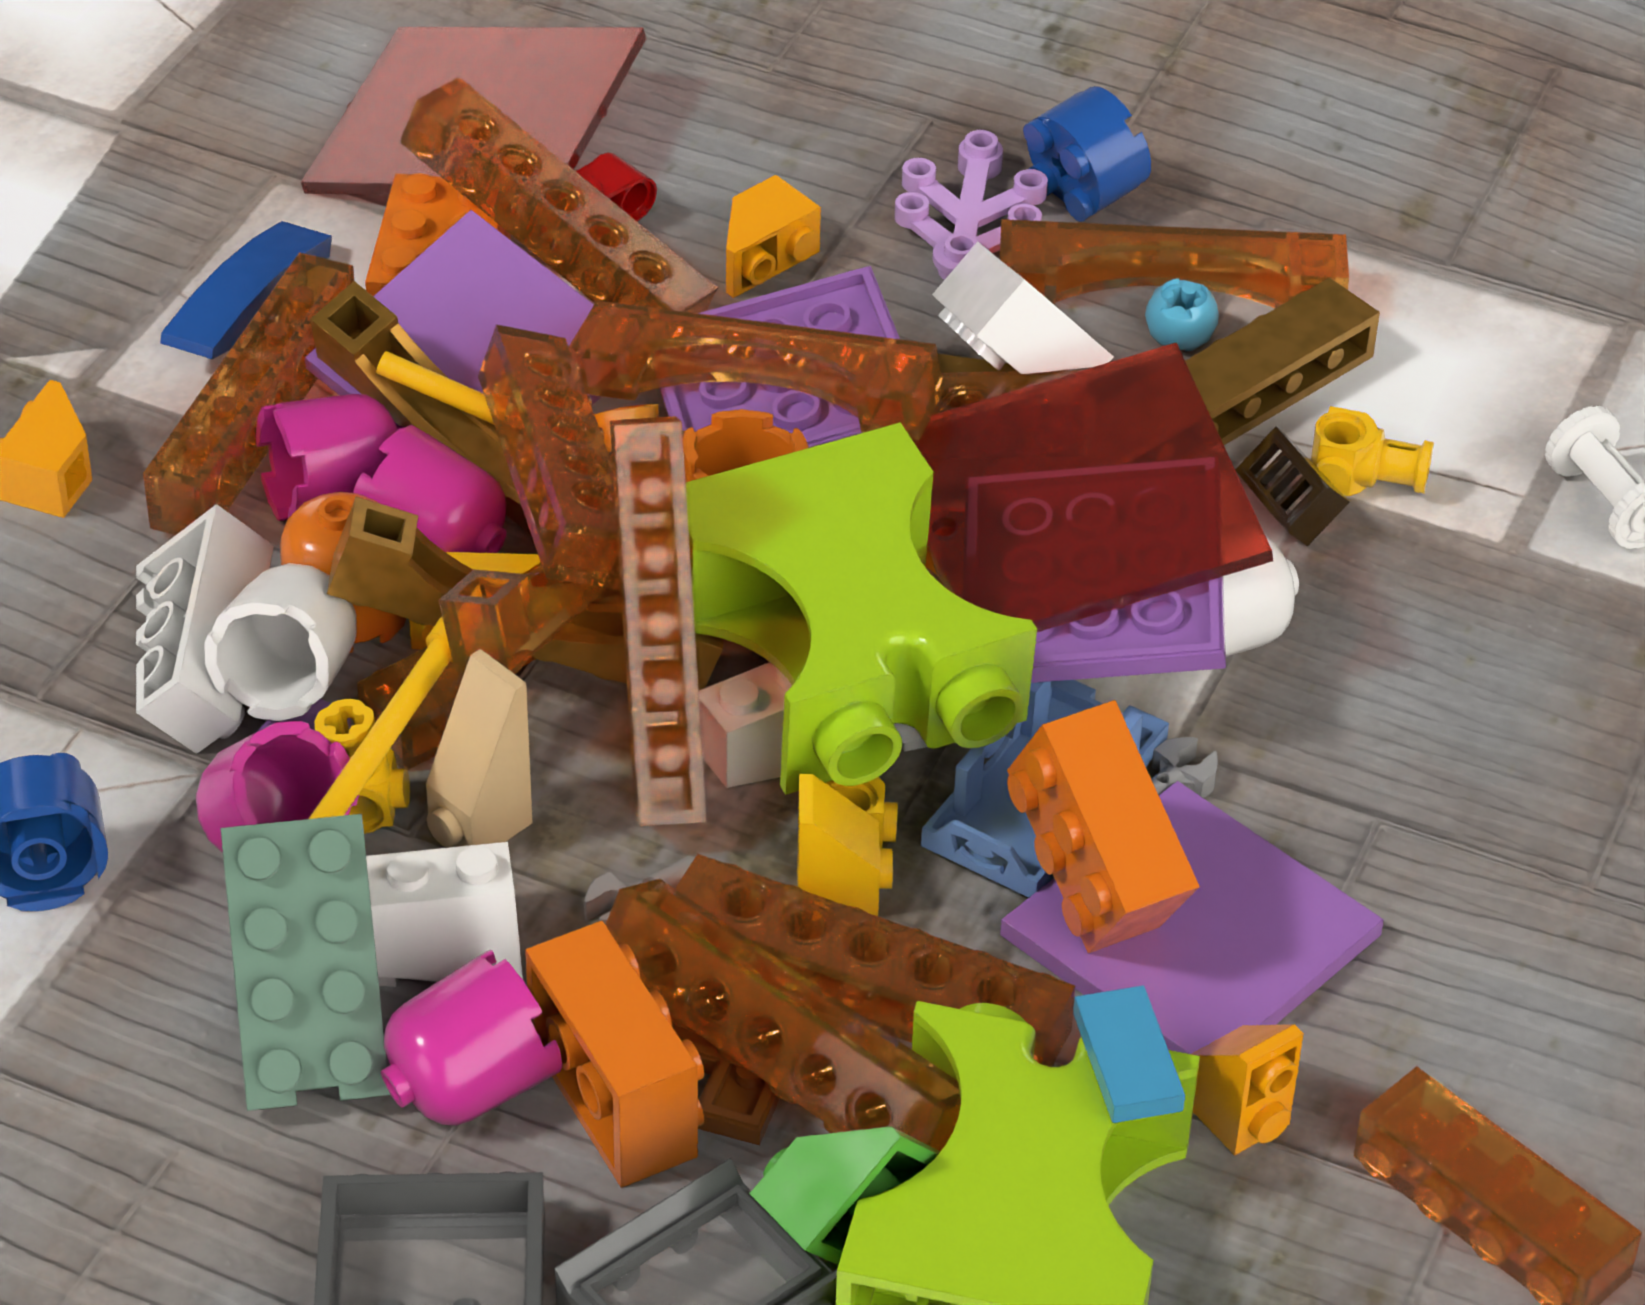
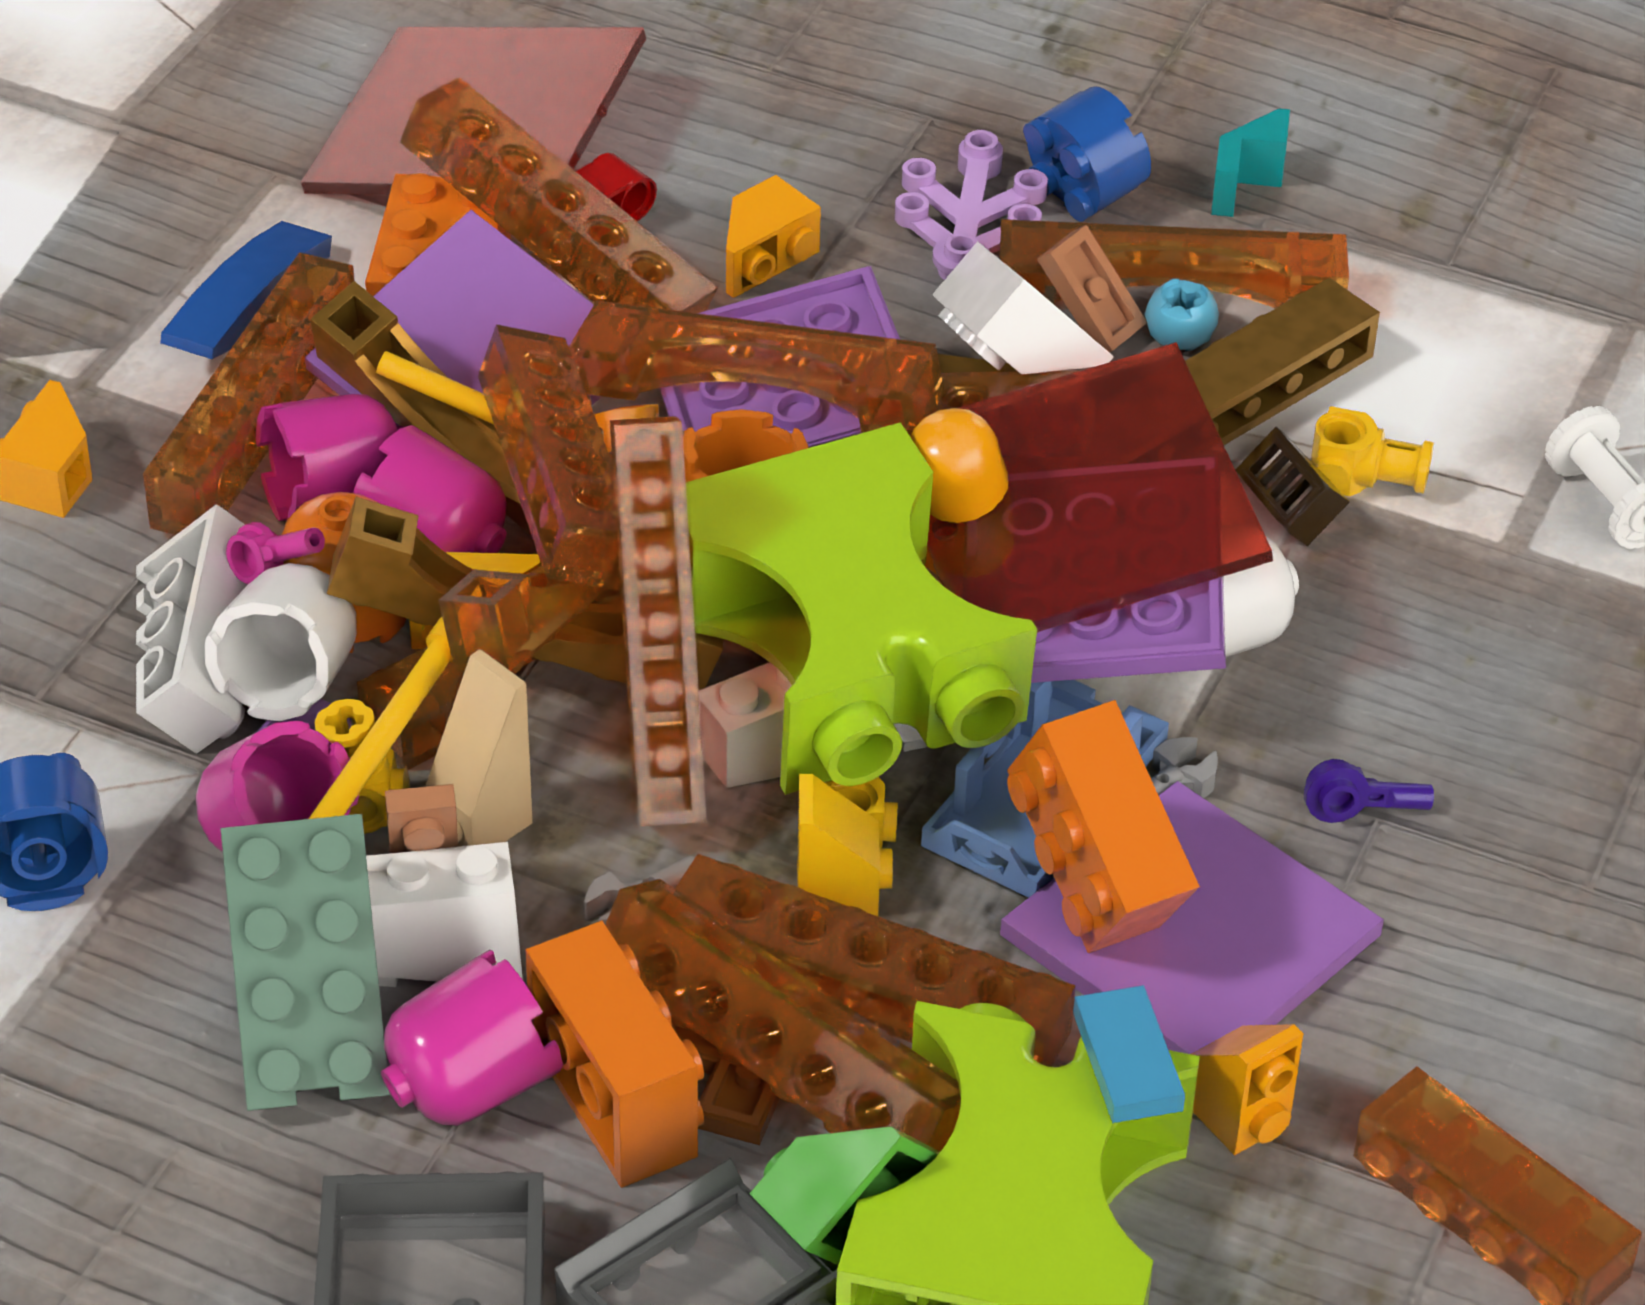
none -> dark pink plate [226,522,325,584]
none -> nougat plate [385,784,458,853]
none -> light orange helmet [911,408,1008,523]
none -> nougat plate [1037,225,1147,352]
none -> teal slope [1211,108,1290,217]
none -> dark purple plate [1304,759,1434,823]

